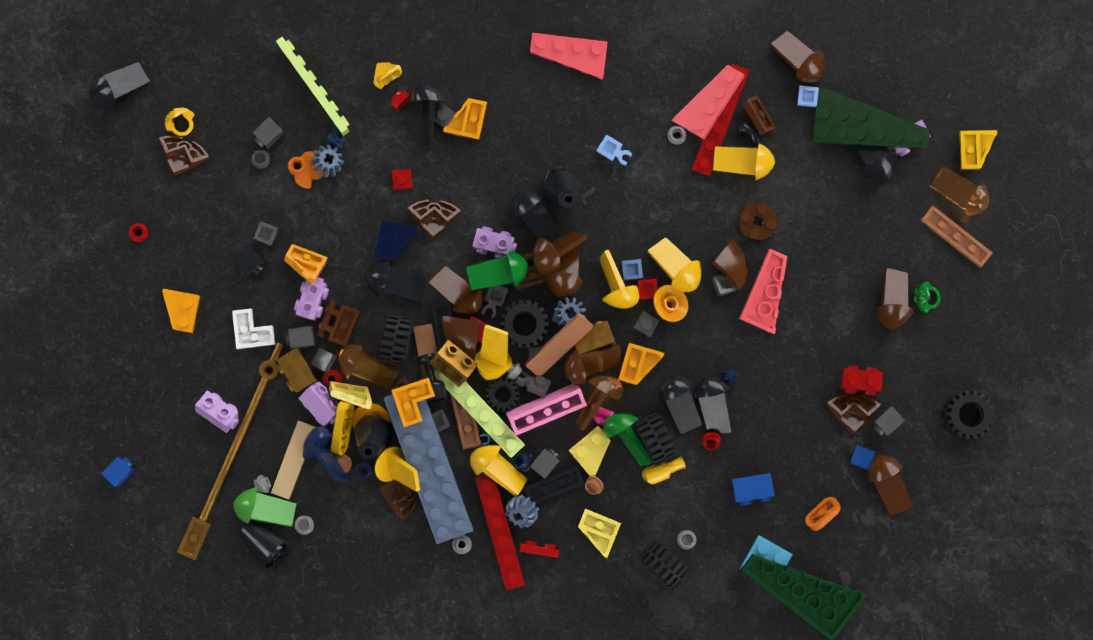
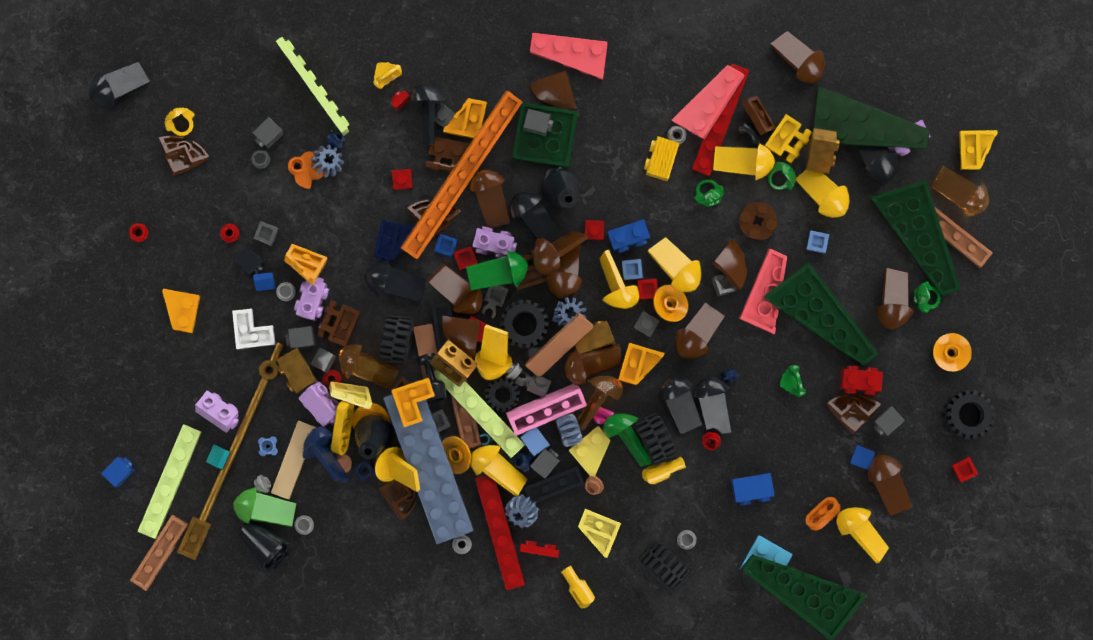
light blue plate [596,135,632,166] -> none
light blue plate [797,86,819,108] -> none
none -> nougat tile [130,515,189,591]
none -> yellowish green plate [137,424,202,539]
none -> teal tile [206,445,230,469]
none -> red plate [220,224,240,243]
none -> blue tile [253,273,276,291]
none -> medium blue plate [258,436,278,456]
none -> light grey plate [276,282,296,301]
none -> orange plate [401,91,523,259]
none -> reddish brown plate [426,136,470,174]
none -> blue tile [434,234,458,258]
none -> light orange dish [442,436,471,474]
none -> red plate [454,246,478,271]
none -> reddish brown piece [469,169,510,228]
none -> dark green plate [512,103,578,168]
none -> medium blue brick [520,427,549,456]
none -> dark grey brick [523,109,553,136]
none -> reddish brown brick [530,71,577,110]
none -> sand blue gear [556,414,582,447]
none -> yellow arm [561,566,595,608]
none -> red plate [585,220,604,241]
none -> blue brick [607,219,650,253]
none -> yellow brick [644,136,679,181]
none -> piece [675,302,725,359]
none -> green piece [694,179,724,207]
none -> dark green wing [762,262,878,366]
none -> yellow plate [765,114,812,164]
none -> green piece [768,161,796,190]
none -> green piece [780,365,806,397]
none -> yellow piece [796,170,850,218]
none -> pearl gold brick [806,128,840,174]
none -> medium blue plate [806,230,829,254]
none -> yellow piece [836,507,889,564]
none -> dark green wing [870,180,961,295]
none -> light orange dish [933,333,972,372]
none -> red plate [951,457,978,483]

